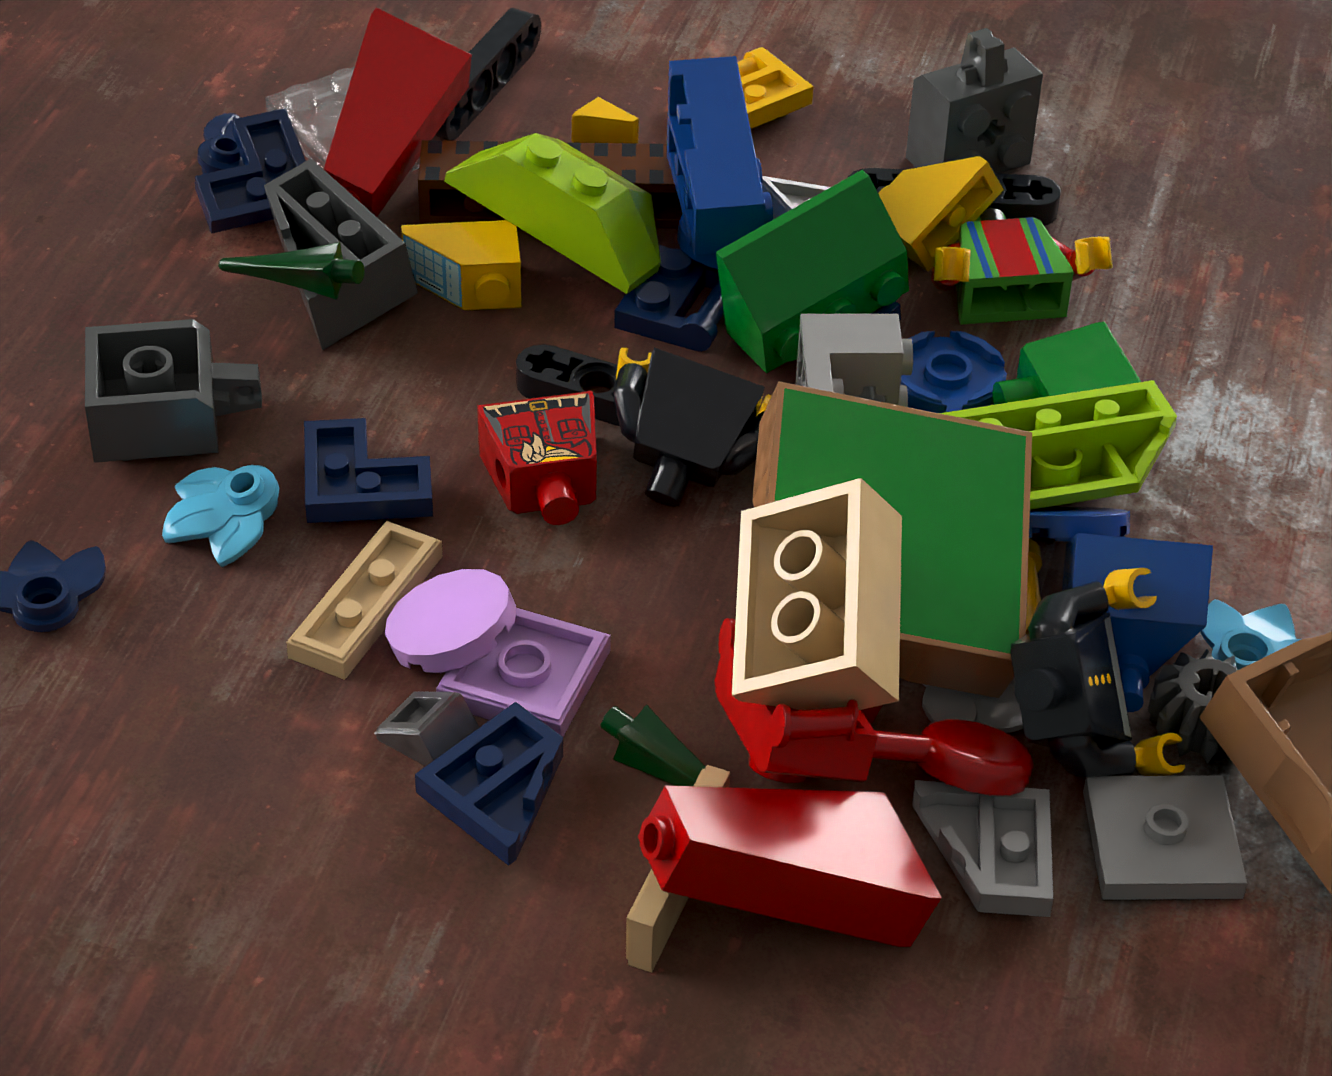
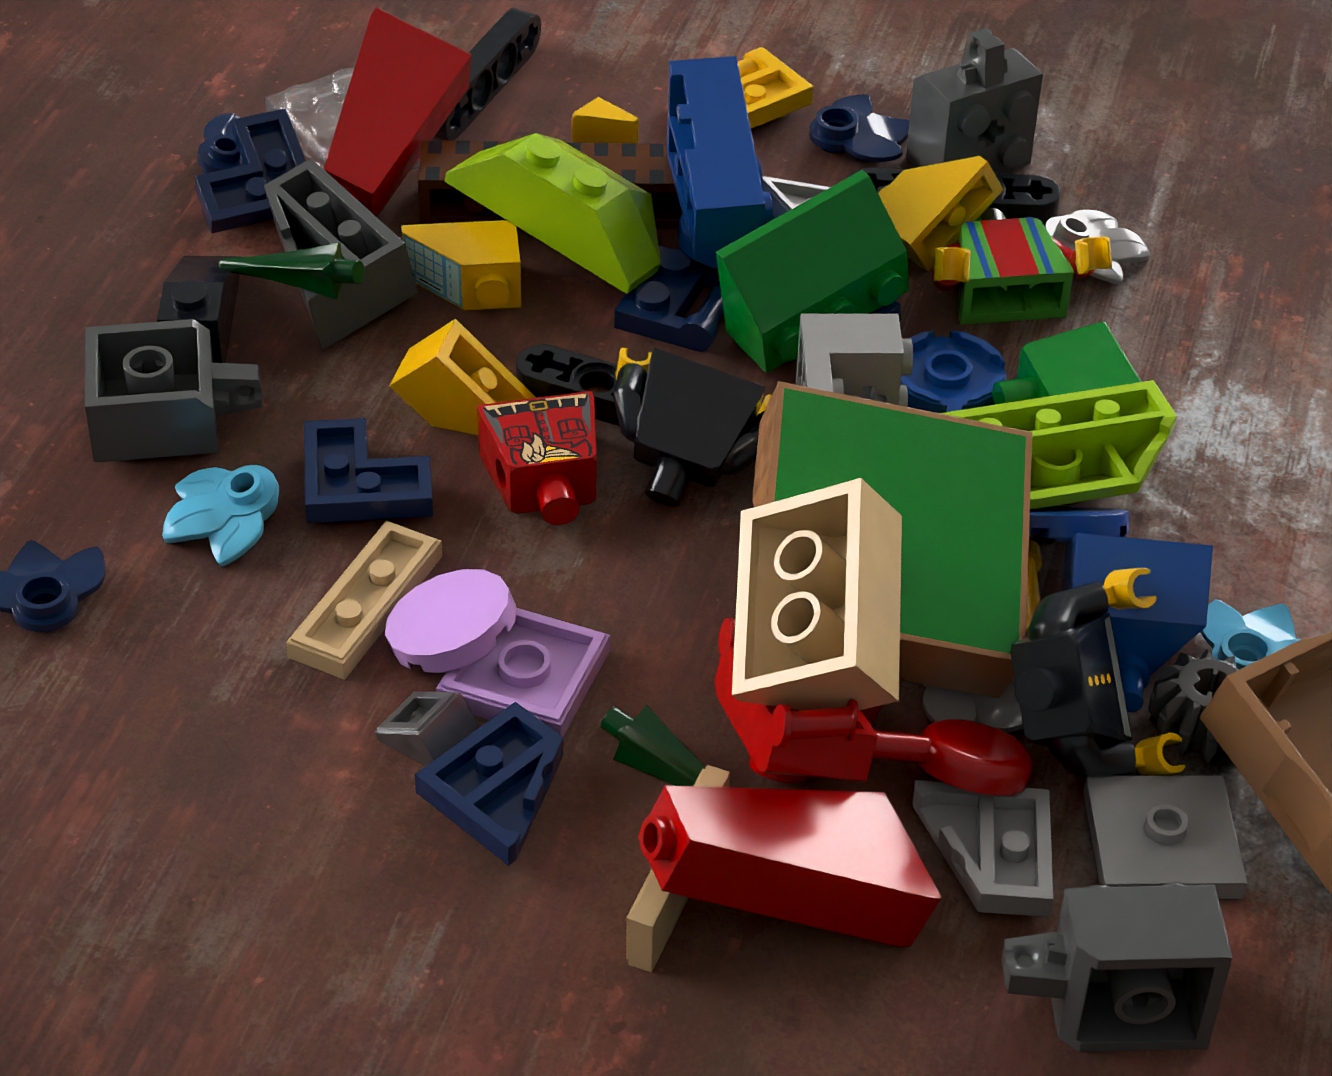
none -> black slope [157,256,241,363]
none -> yellow slope [389,319,536,436]
none -> dark blue plate [809,94,909,162]
none -> dark grey hinge [1002,883,1233,1052]
none -> light grey plate [1044,210,1151,285]

